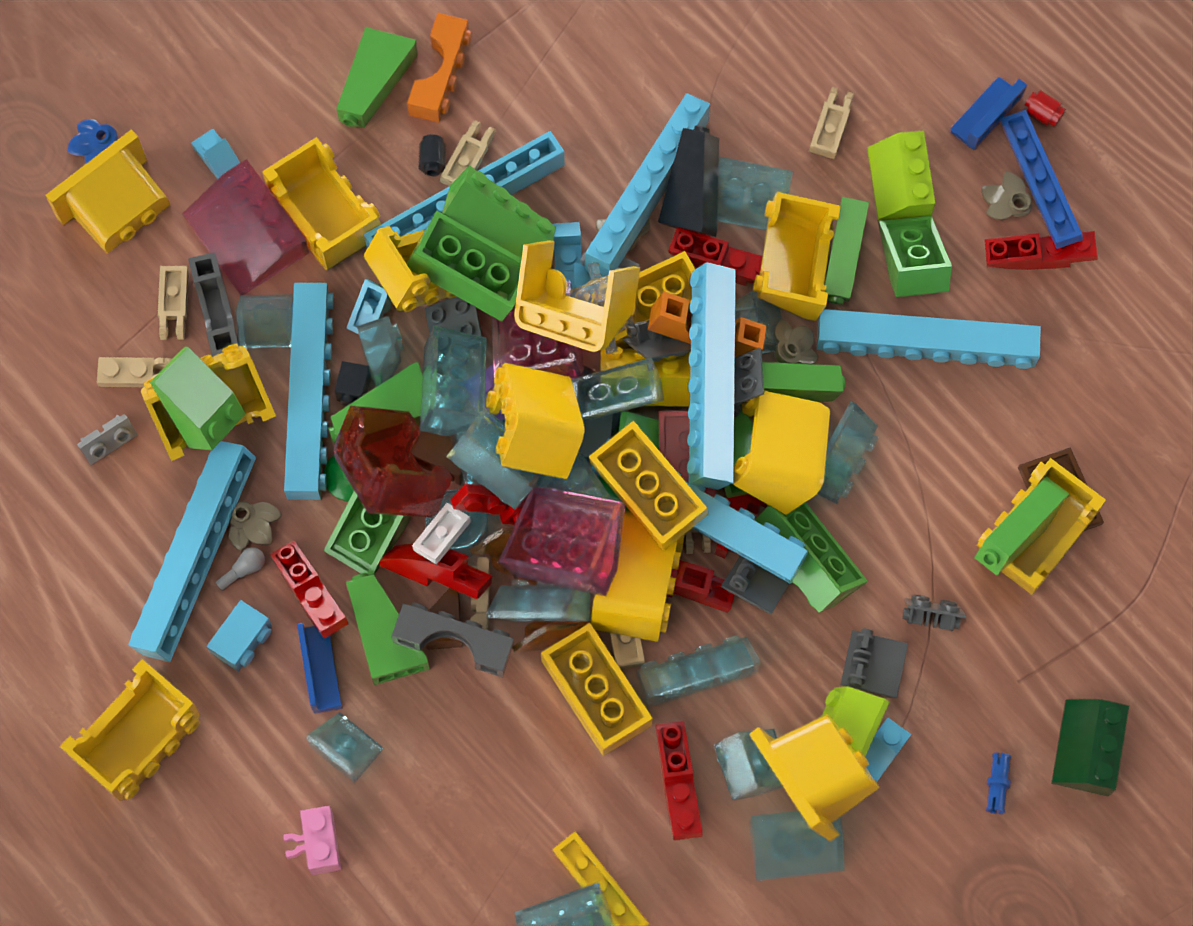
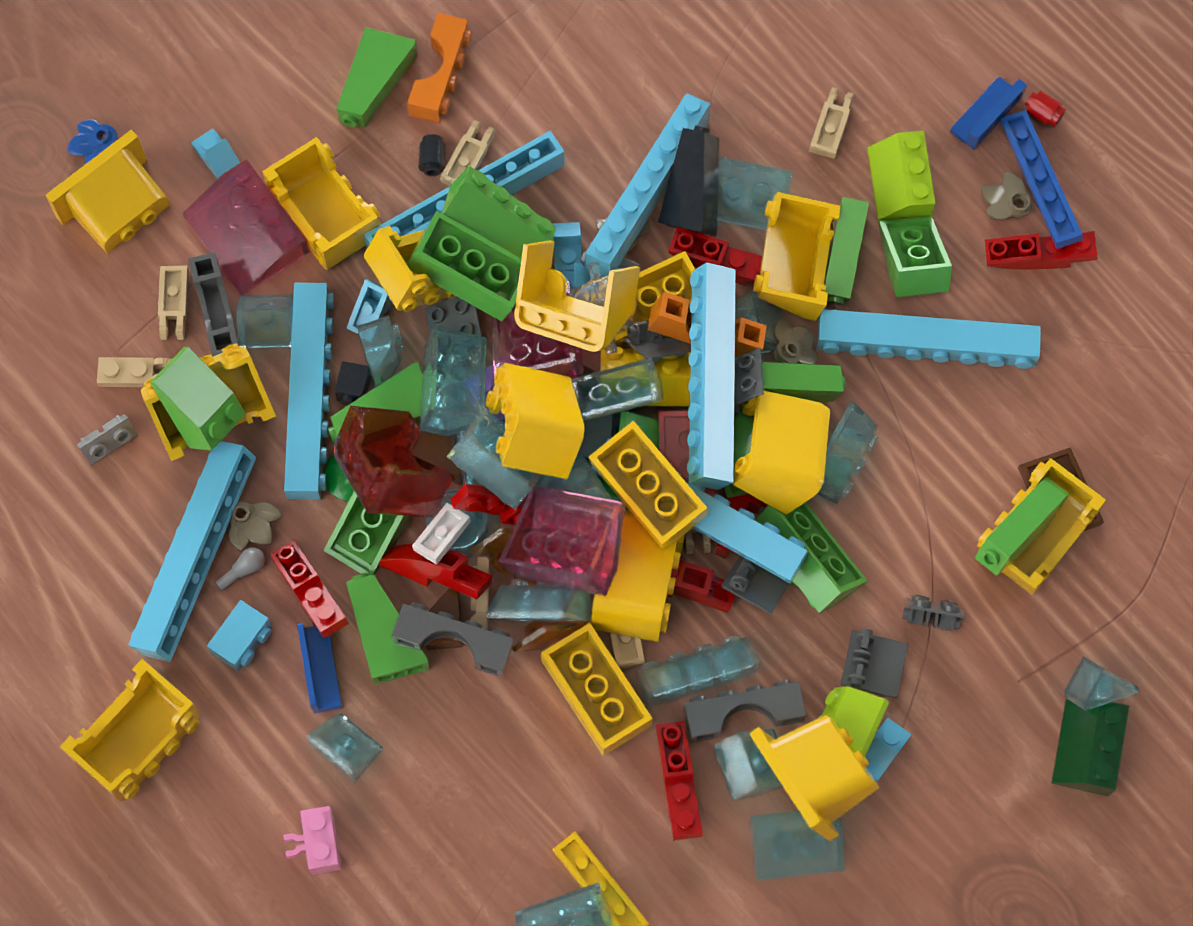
blue pin [986,752,1011,814] -> none
none -> dark grey arch [684,680,806,743]
none -> clear light blue slope [1064,656,1140,710]

